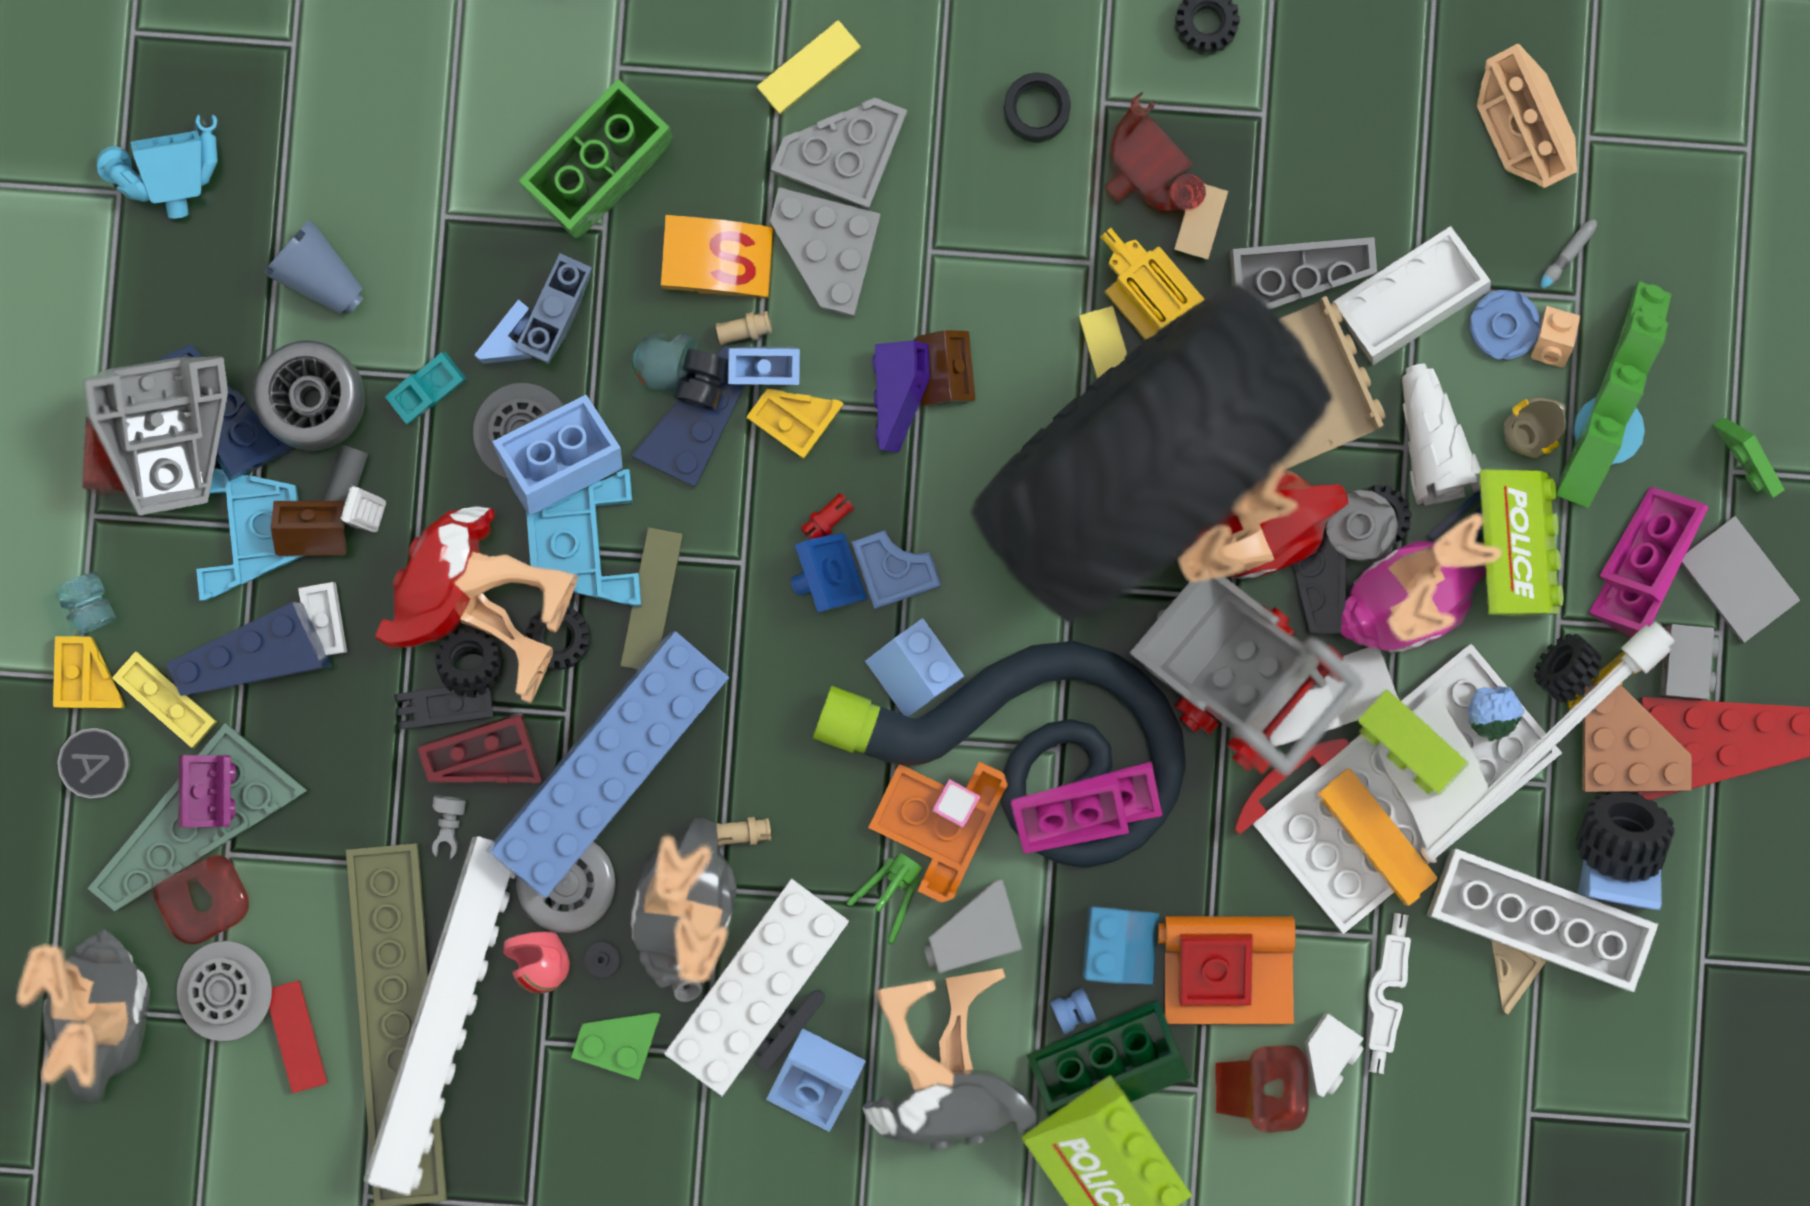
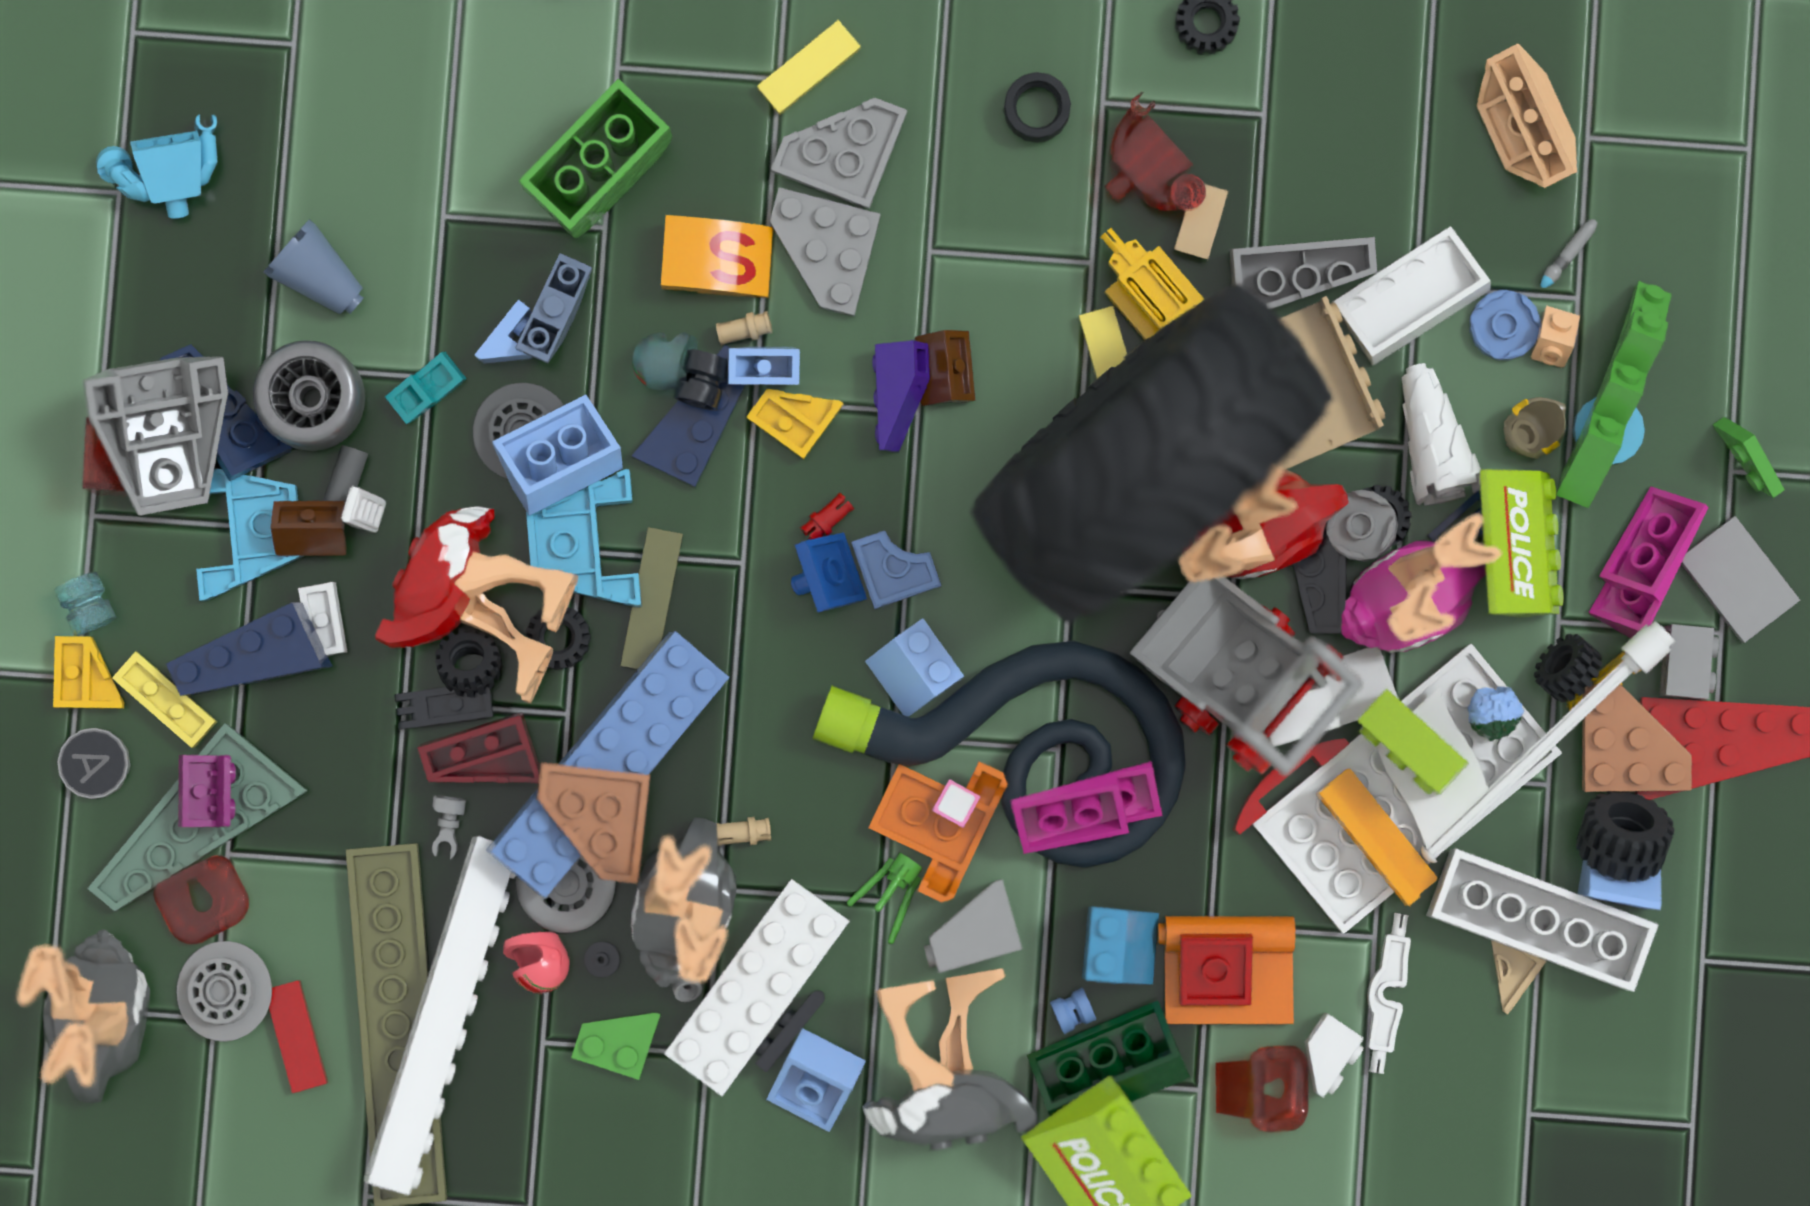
none -> nougat plate [537,763,650,883]

